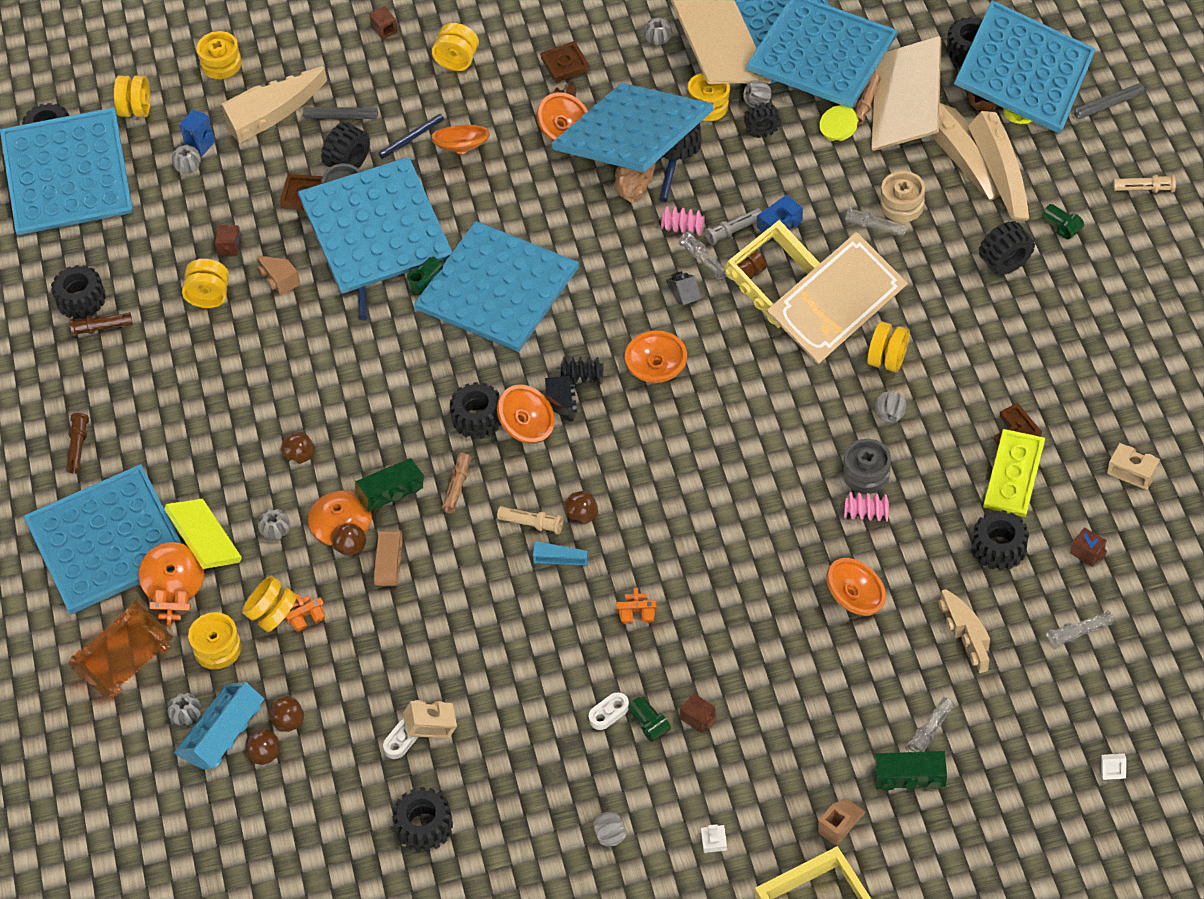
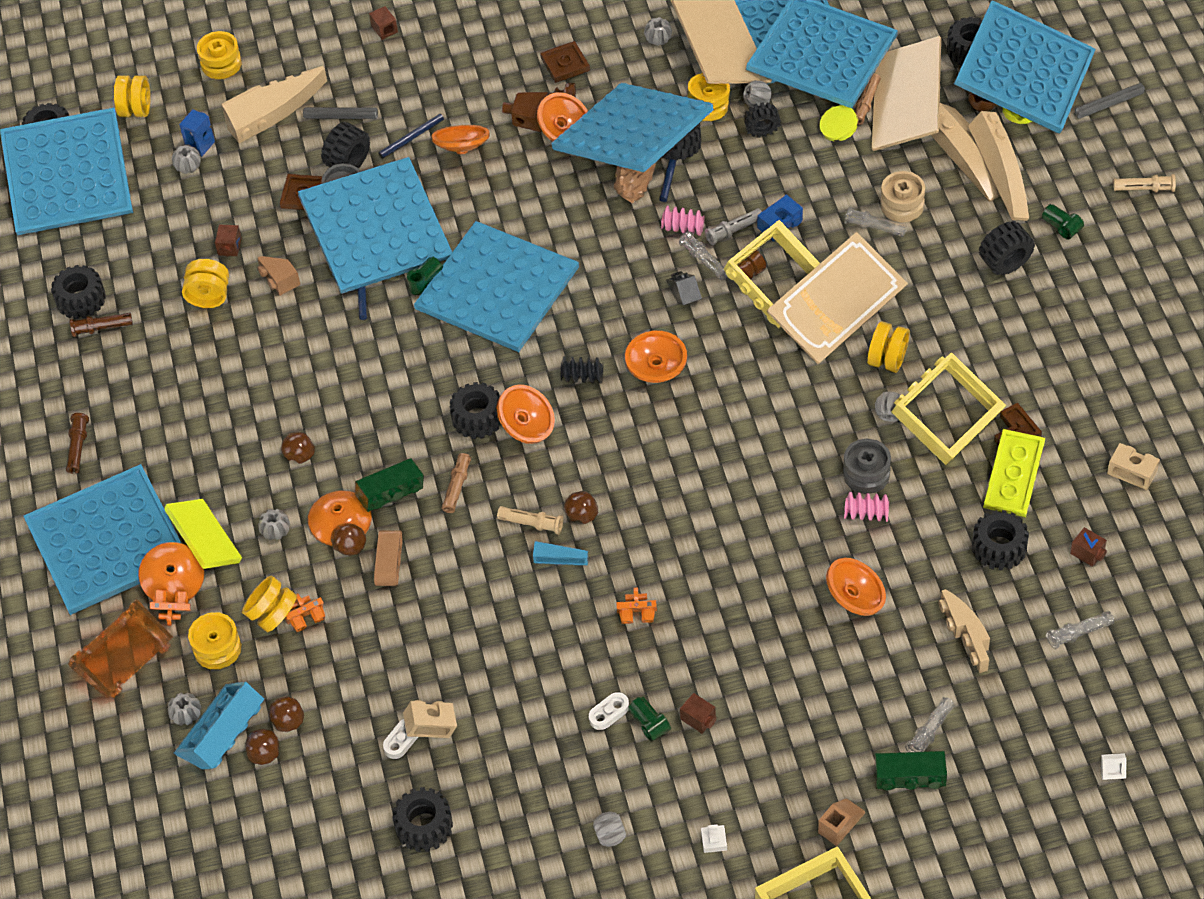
yellow wheel [432,23,479,71] -> none
black slope [545,376,577,422] -> none
none -> reddish brown torso [502,92,548,132]
none -> light yellow window [891,352,1006,465]

